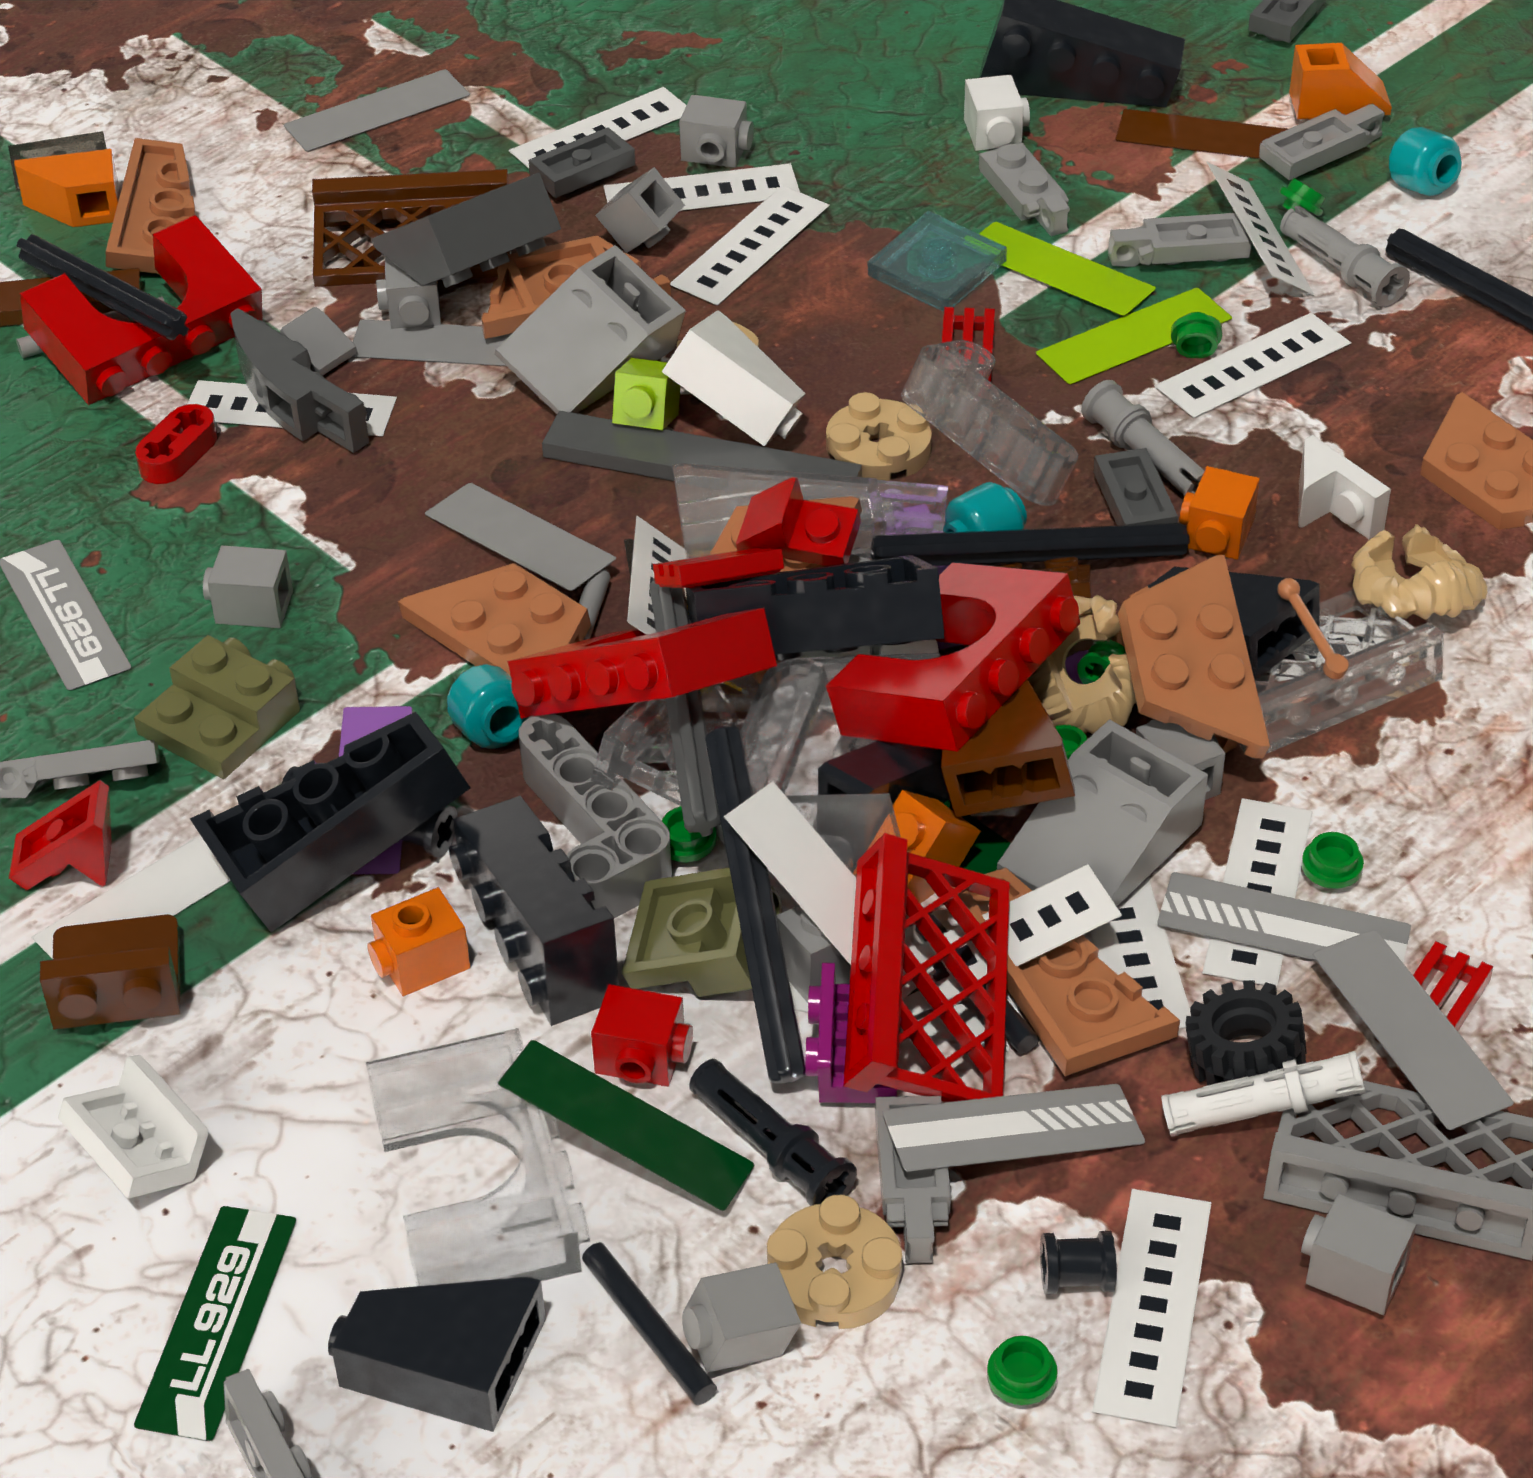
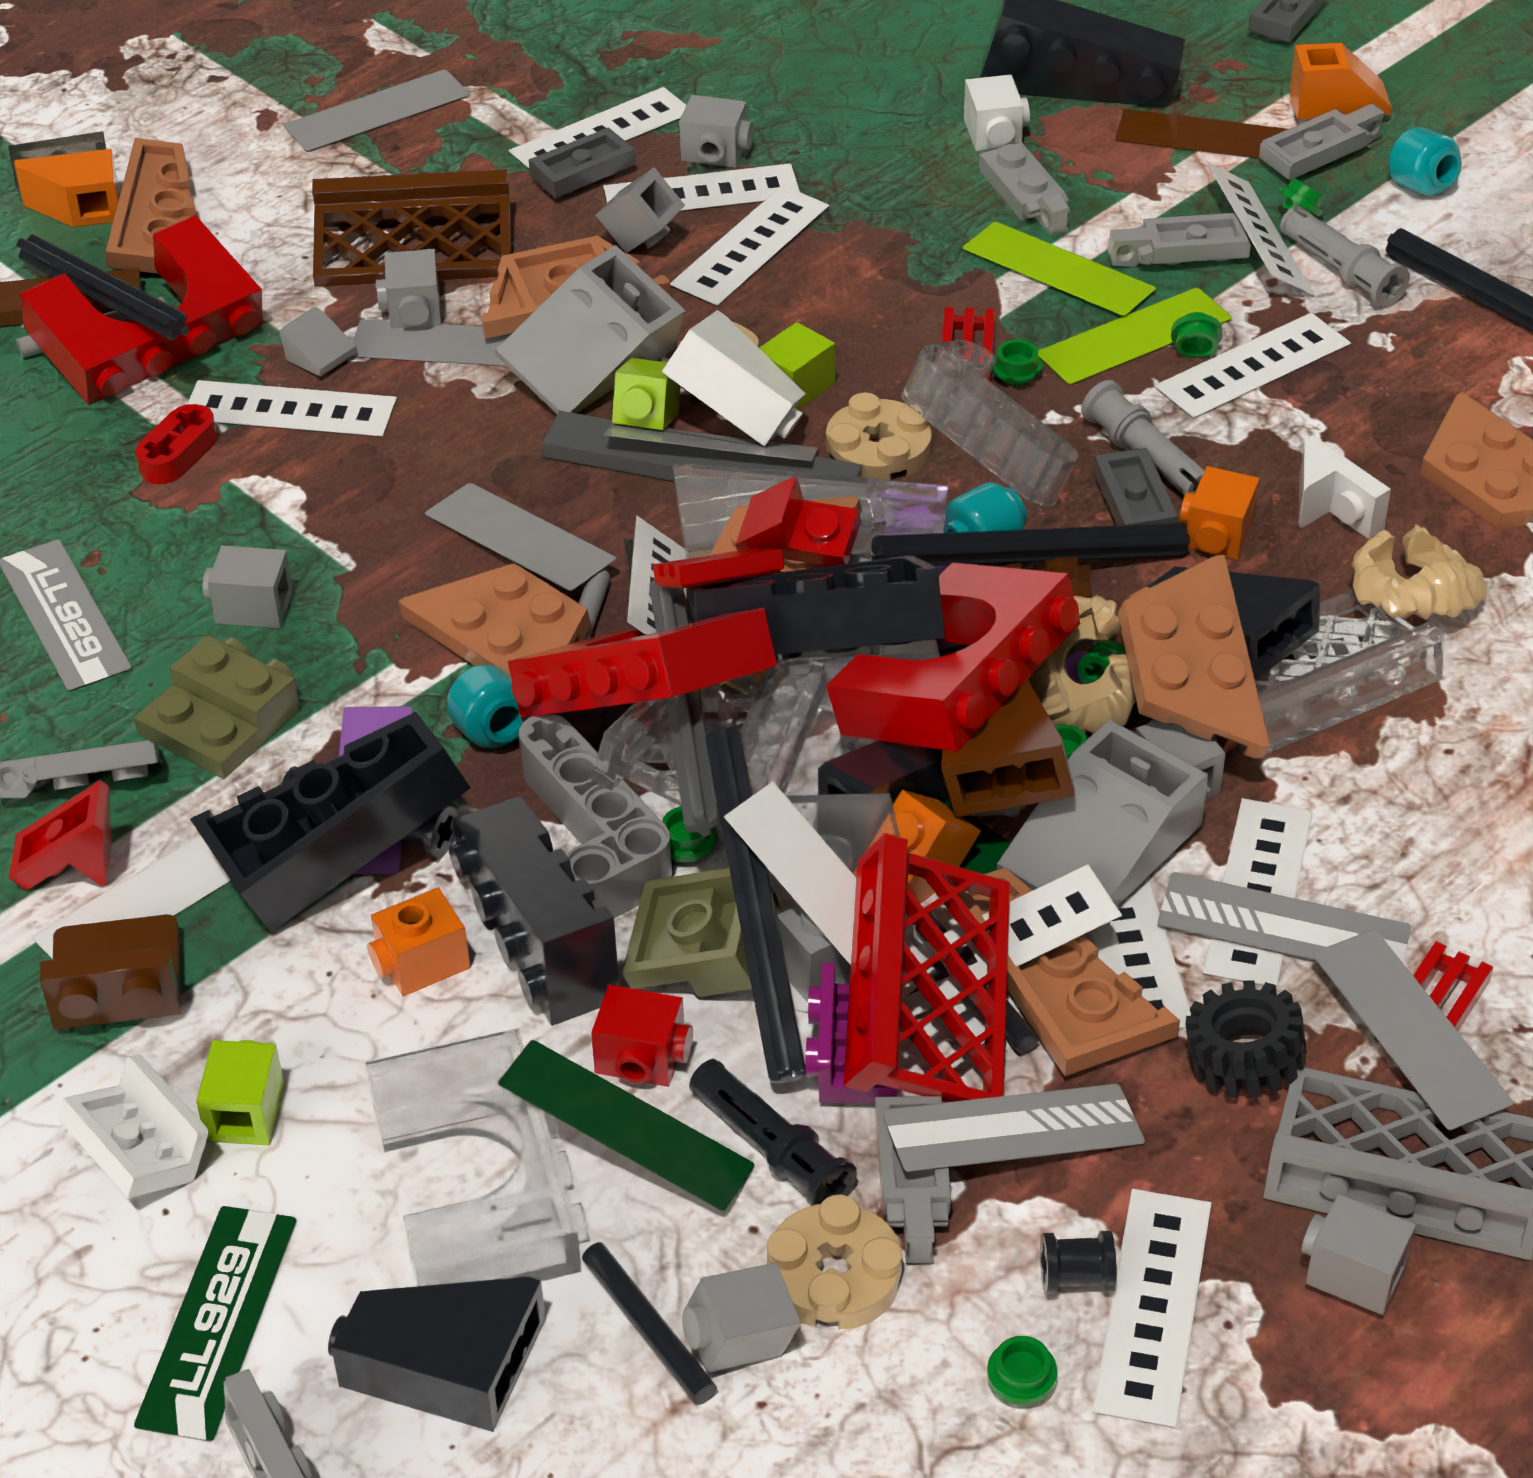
dark grey slope [230,308,369,453] -> none
dark grey slope [371,173,561,288] -> none
clear light blue plate [867,211,1007,312] -> none
white pin [1161,1051,1366,1137] -> none
nougat hinge [1277,578,1349,679] -> none
green plate [1302,832,1364,889] -> none
none -> lime brick [196,1040,284,1145]
none -> light grey sticker [604,424,818,461]
none -> lime brick [759,322,835,410]
none -> green plate [992,339,1043,386]

